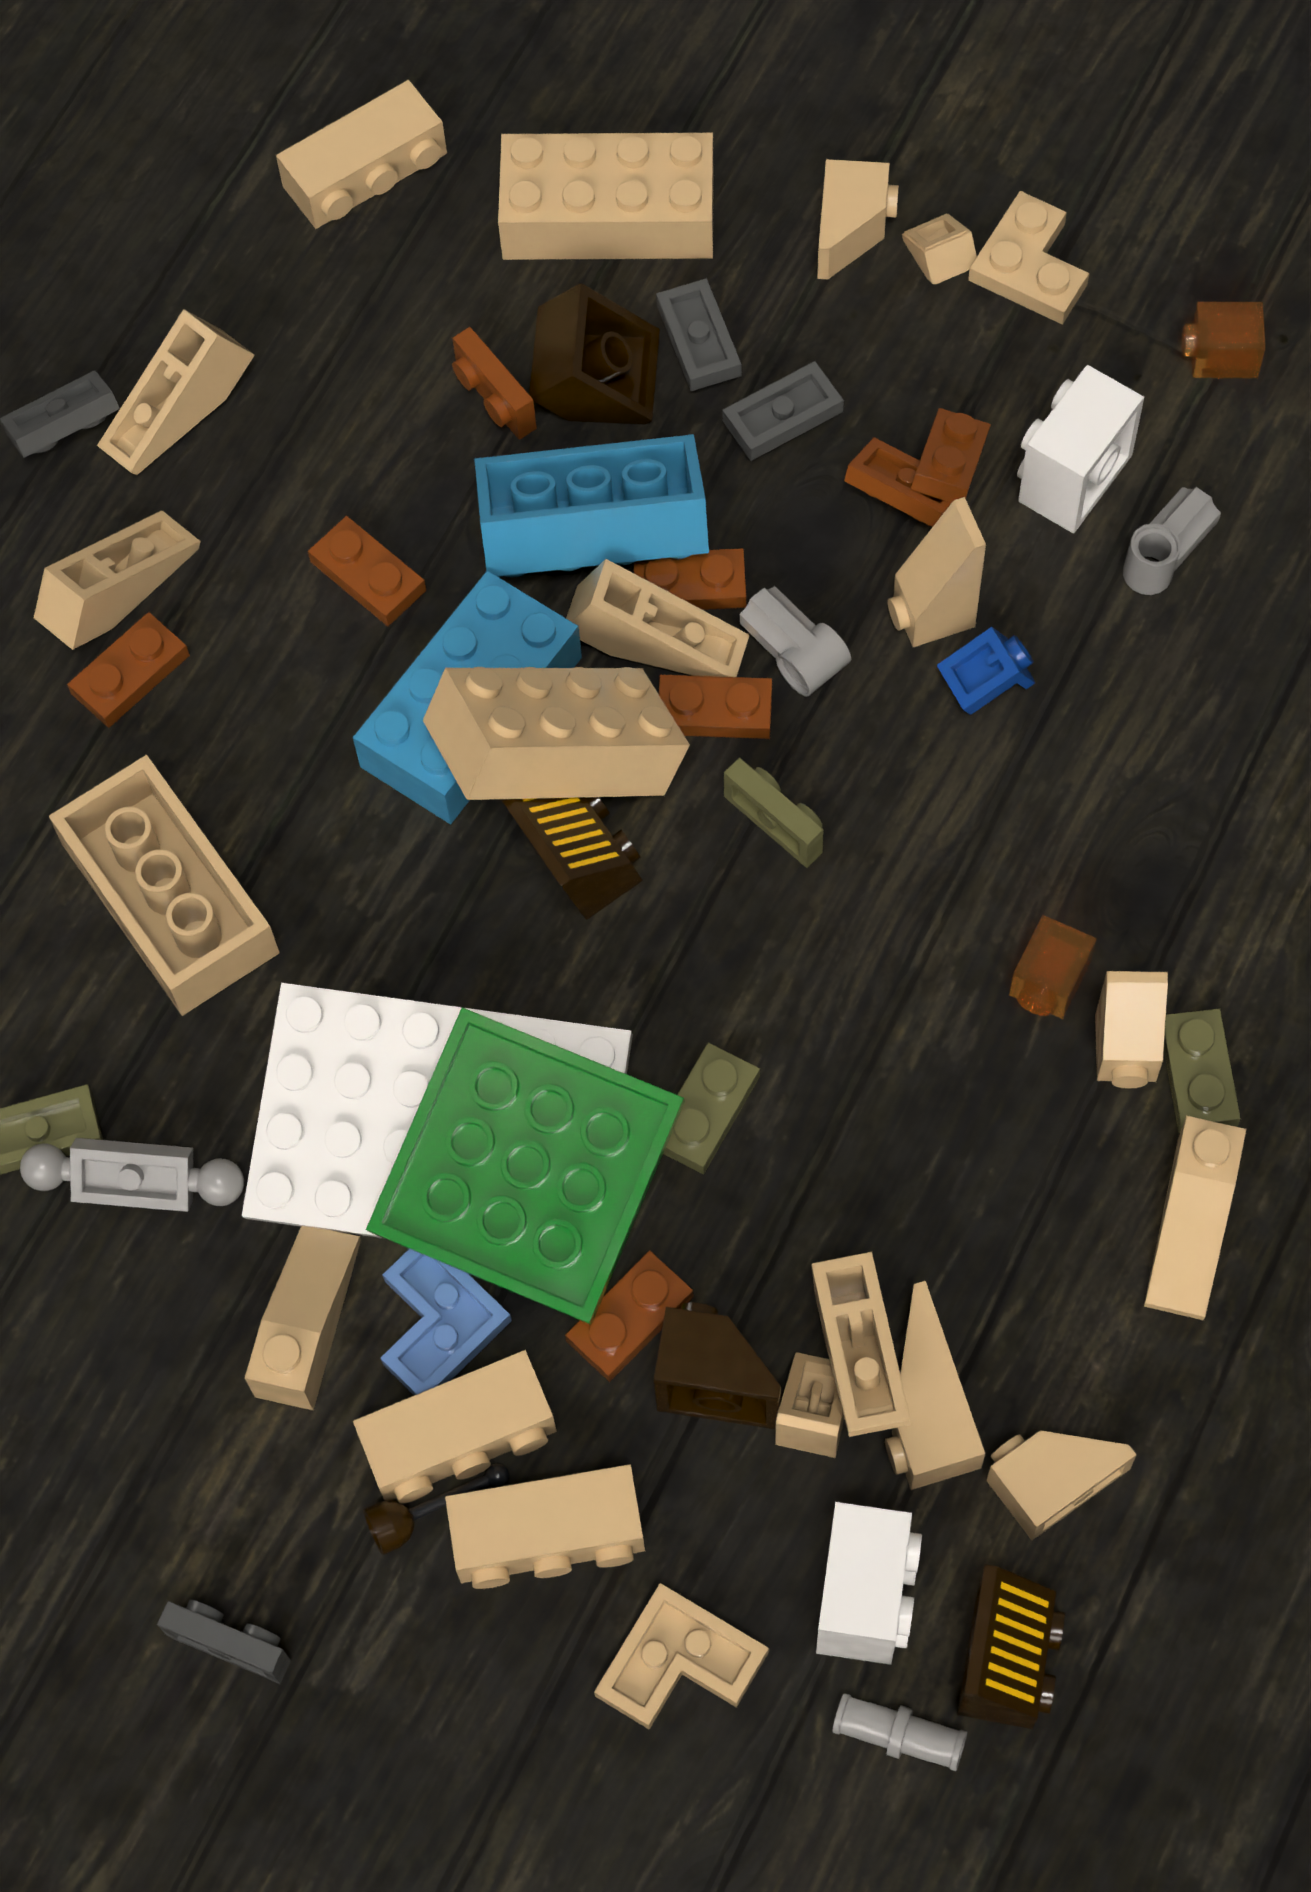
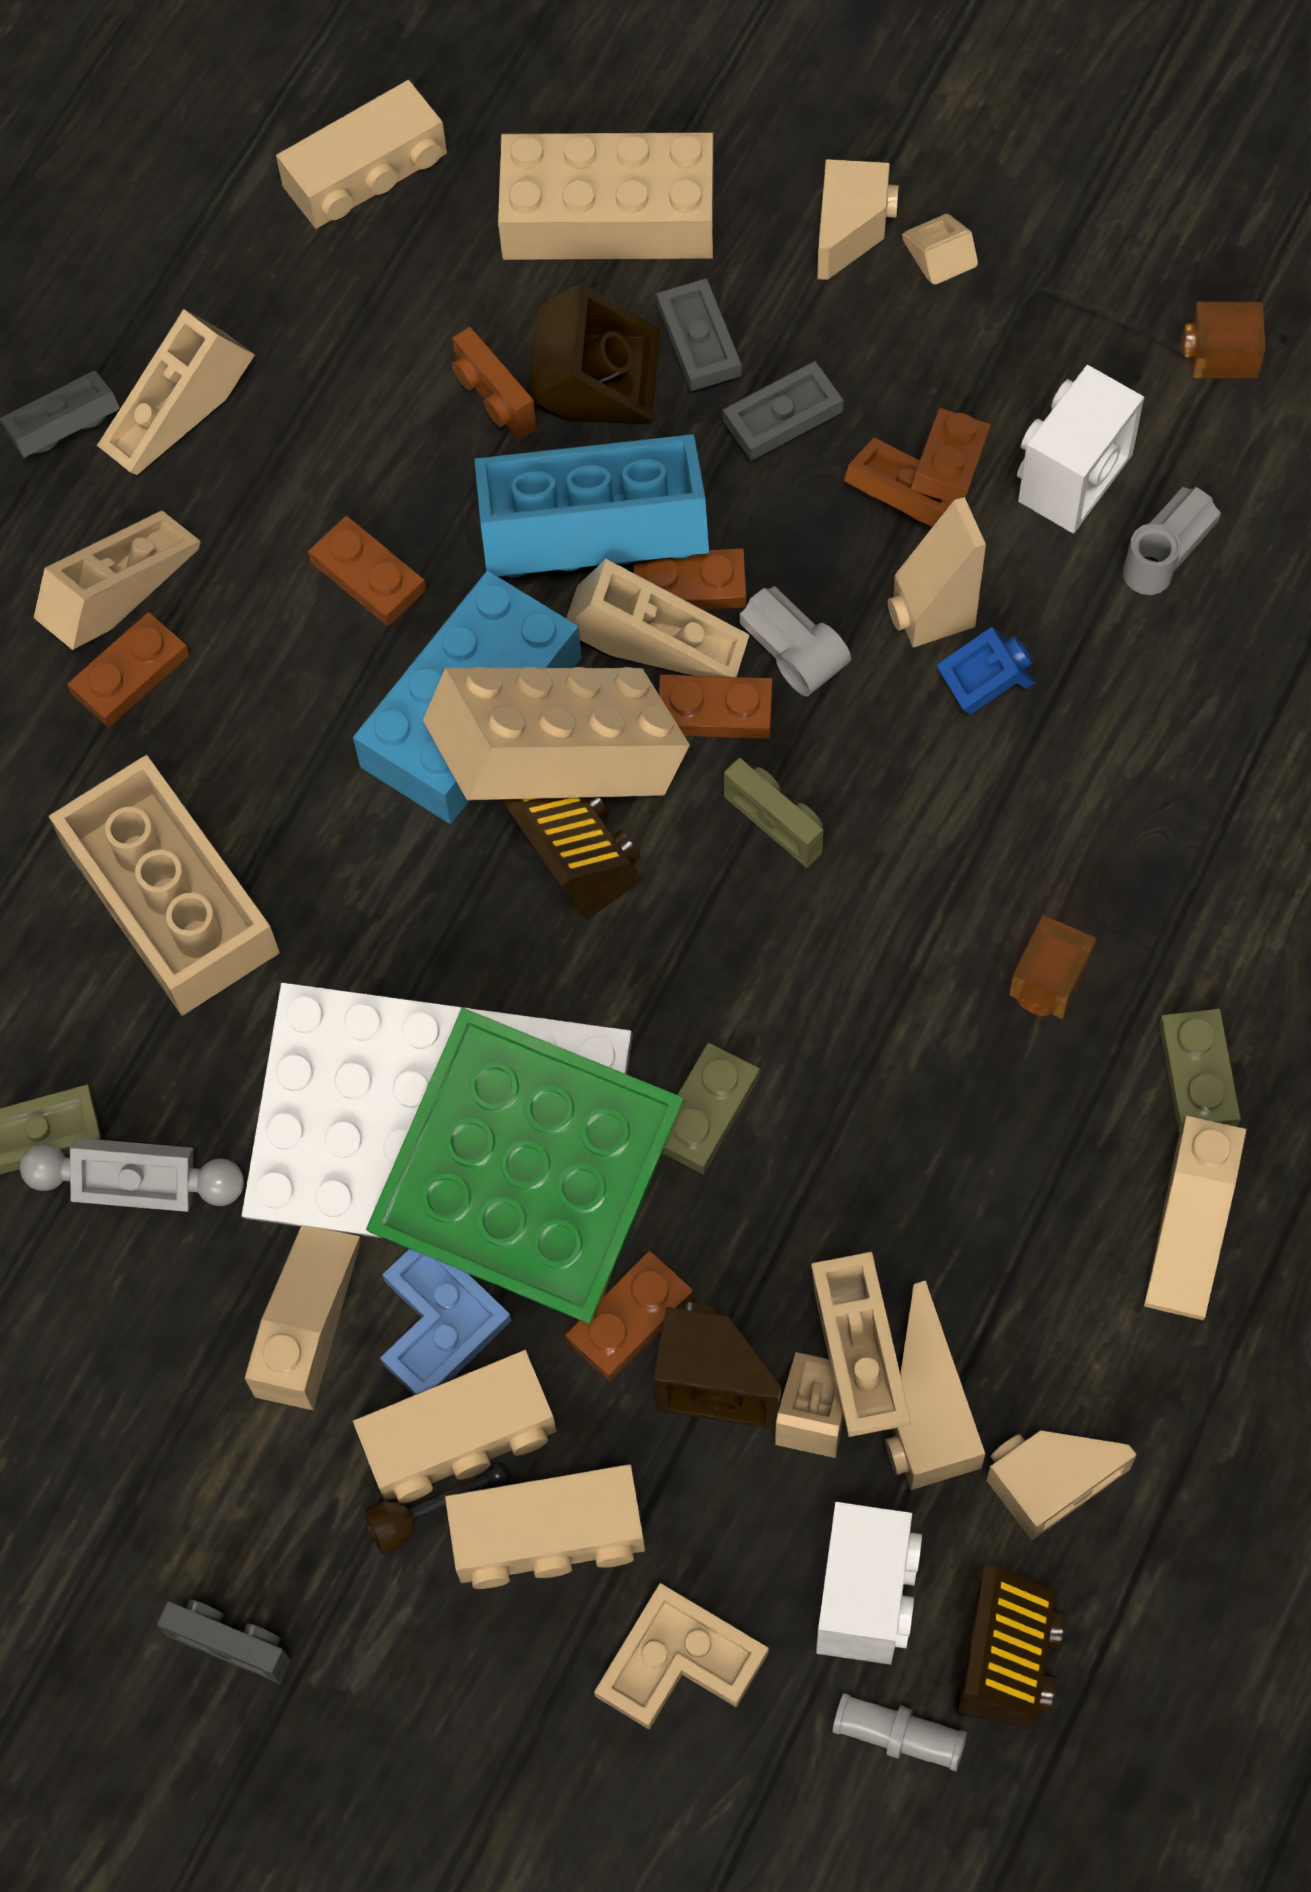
tan plate [969,191,1089,325] -> none
tan slope [1095,971,1168,1088] -> none

